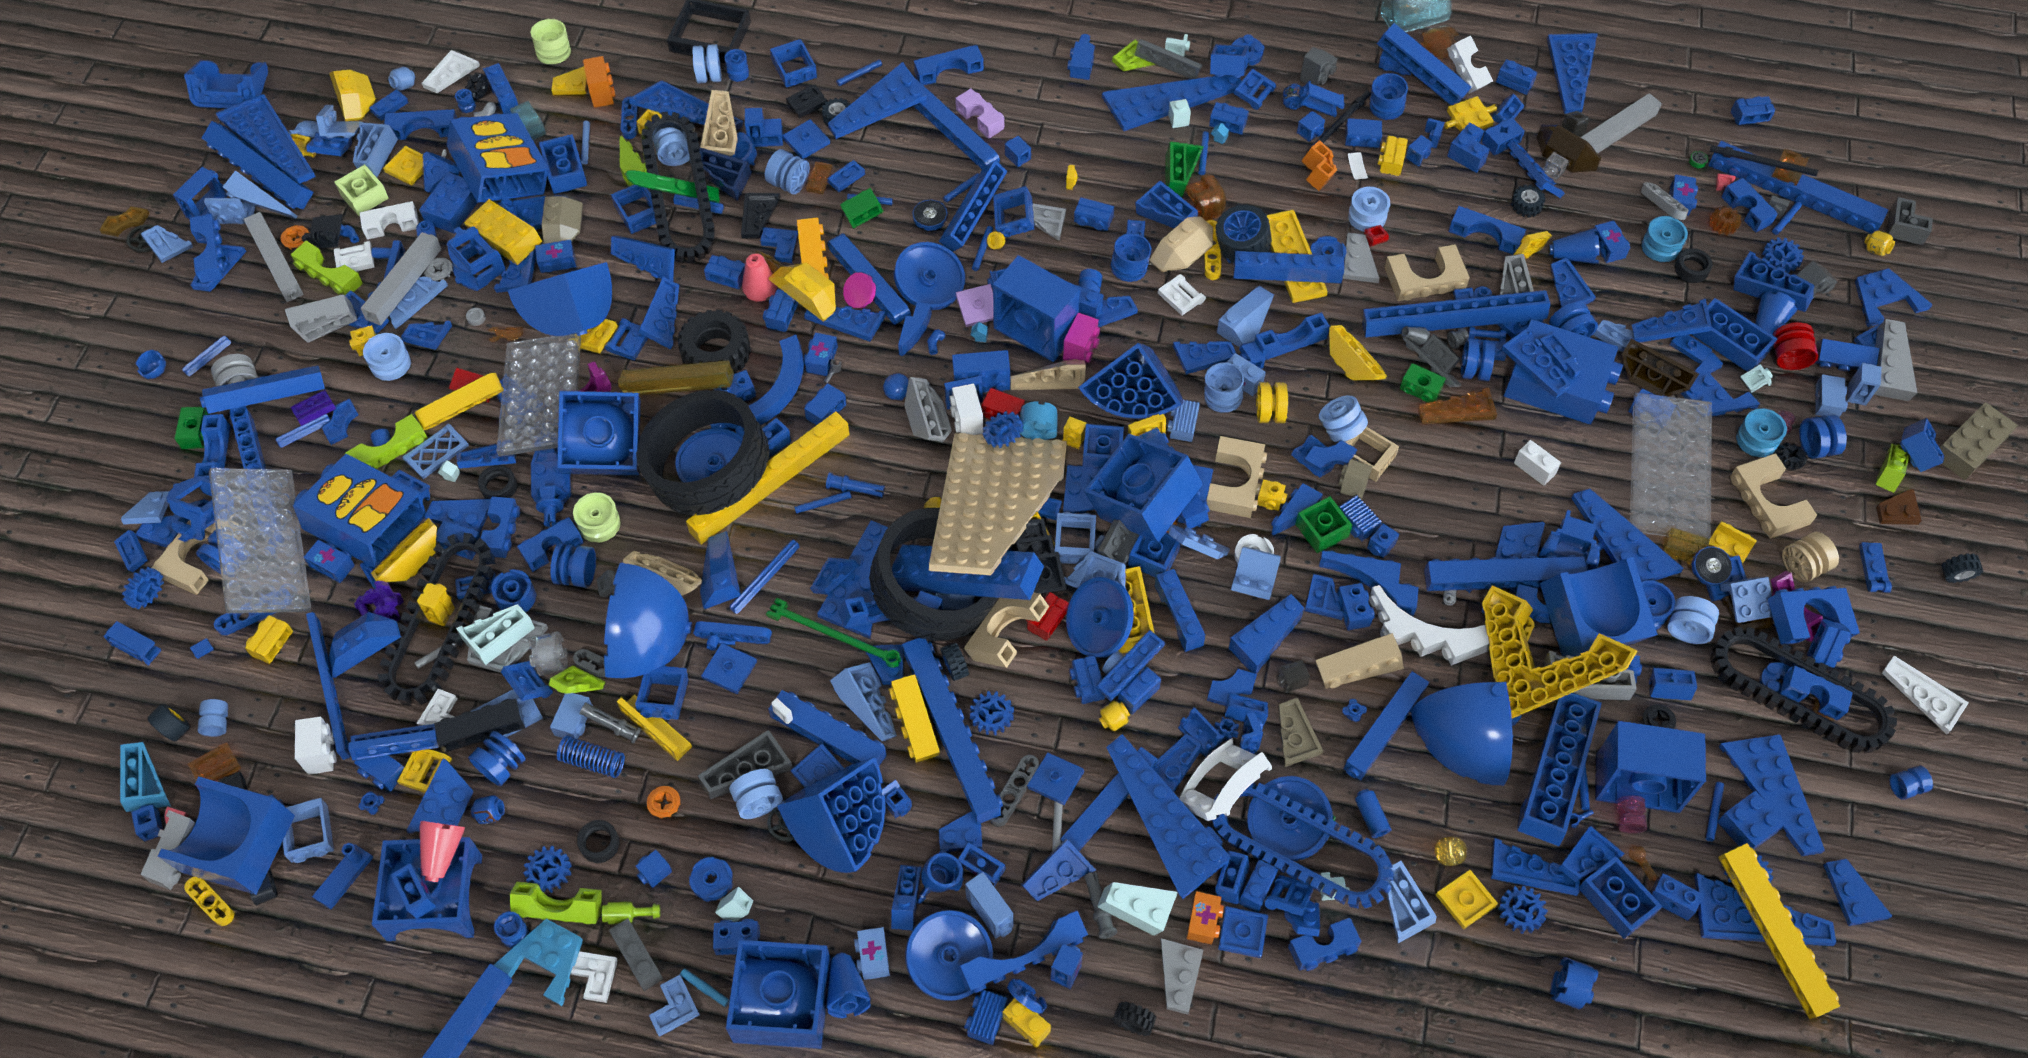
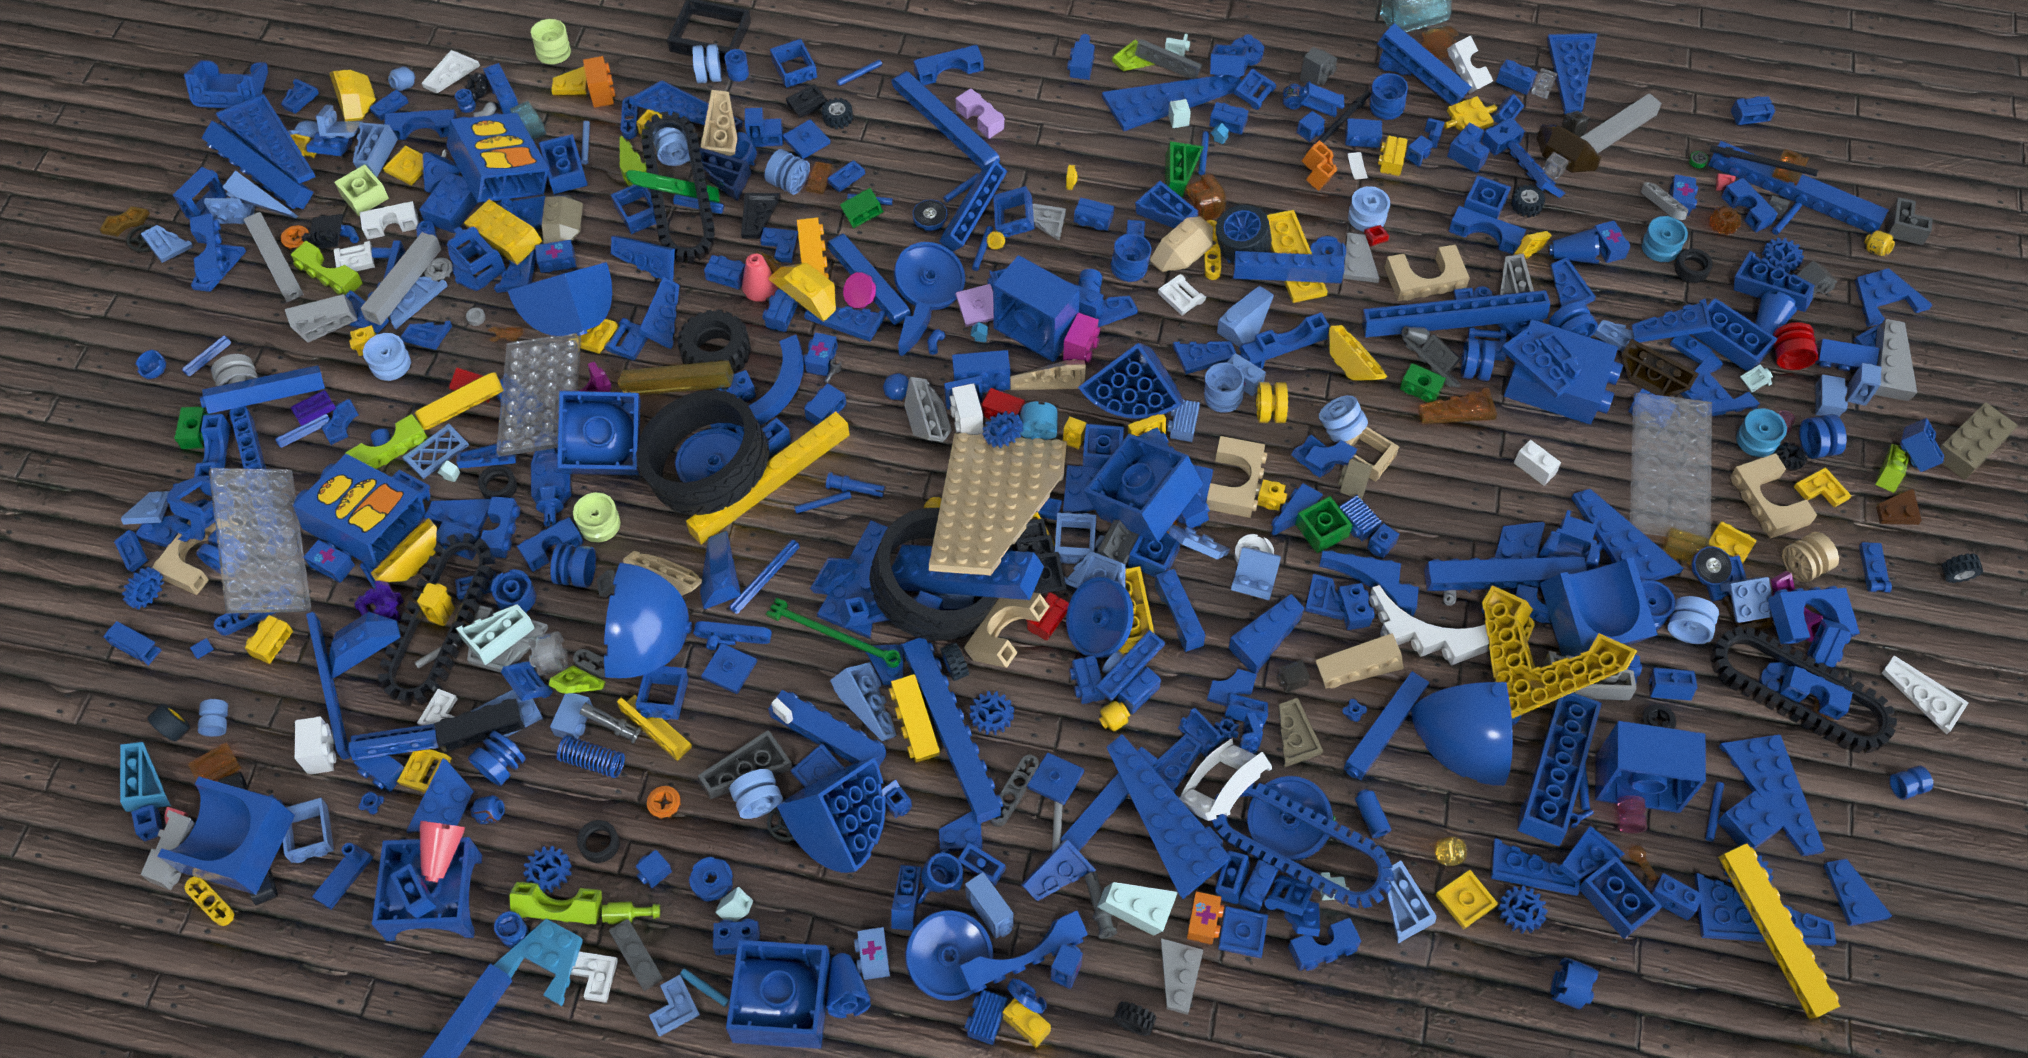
blue wing [828,62,927,139] -> none
blue brick [1005,136,1031,167] -> none
dark grey wheel [1447,327,1469,349] -> none
none -> blue wing [281,79,319,114]
none -> blue brick [1464,175,1511,219]
none -> clear brick [1531,68,1557,99]
none -> yellow plate [1794,467,1851,508]

